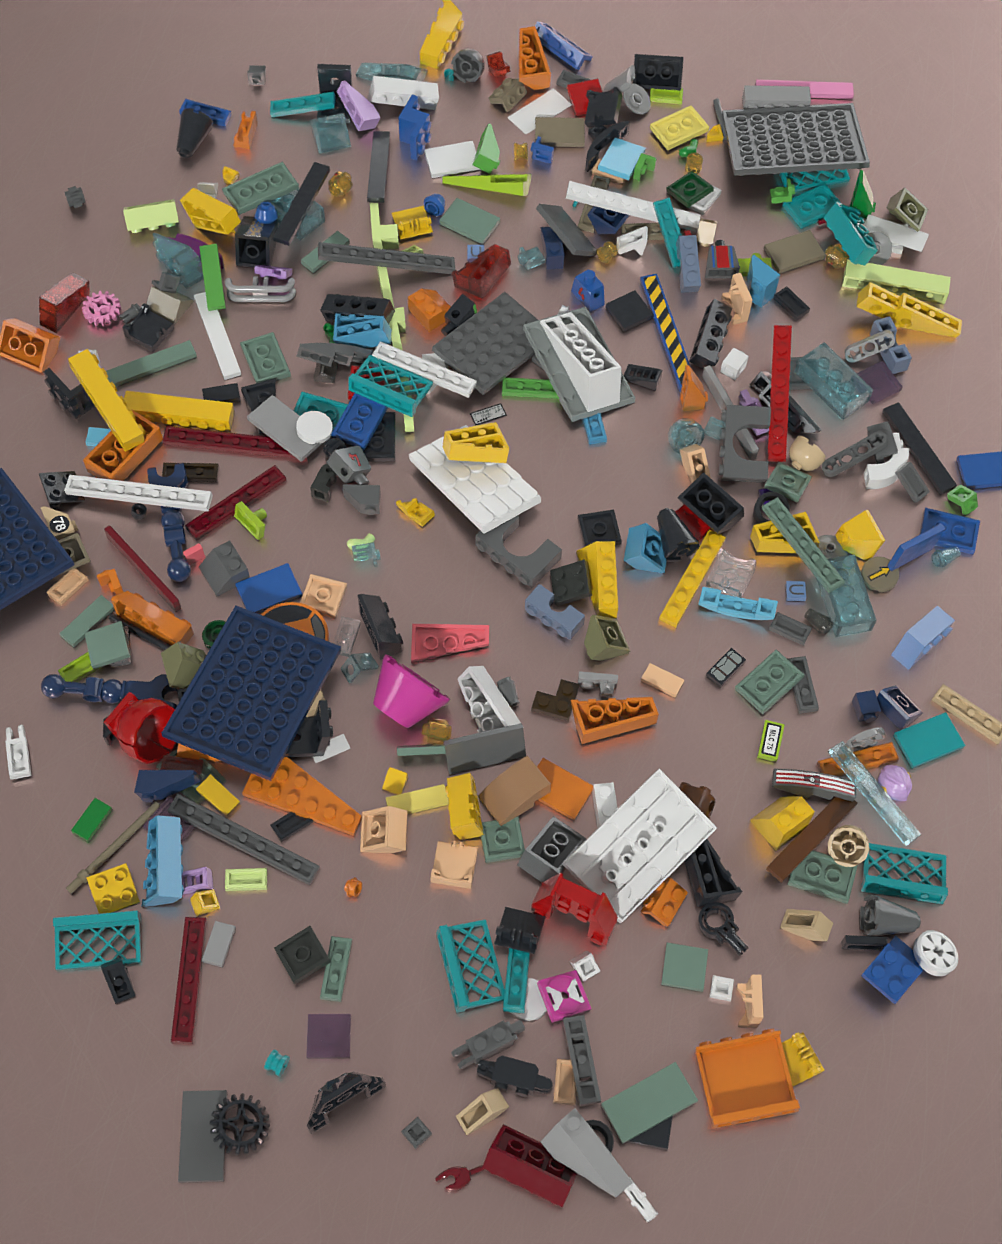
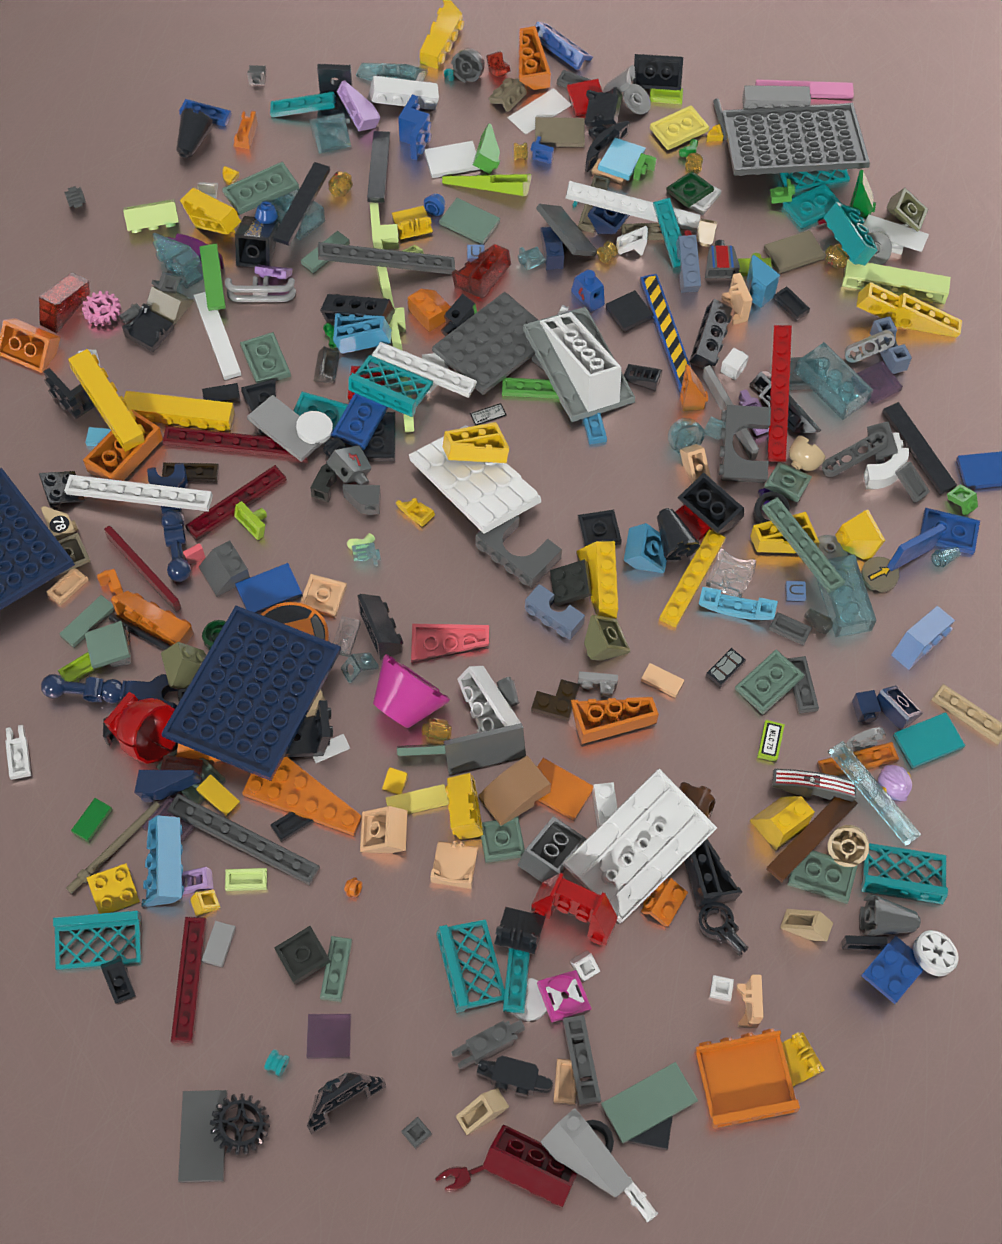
sand green tile [106,340,197,387] -> none
black hinge [131,503,147,520] -> none
dark grey slope [296,343,373,367] -> none
sand green tile [661,943,708,992] -> none

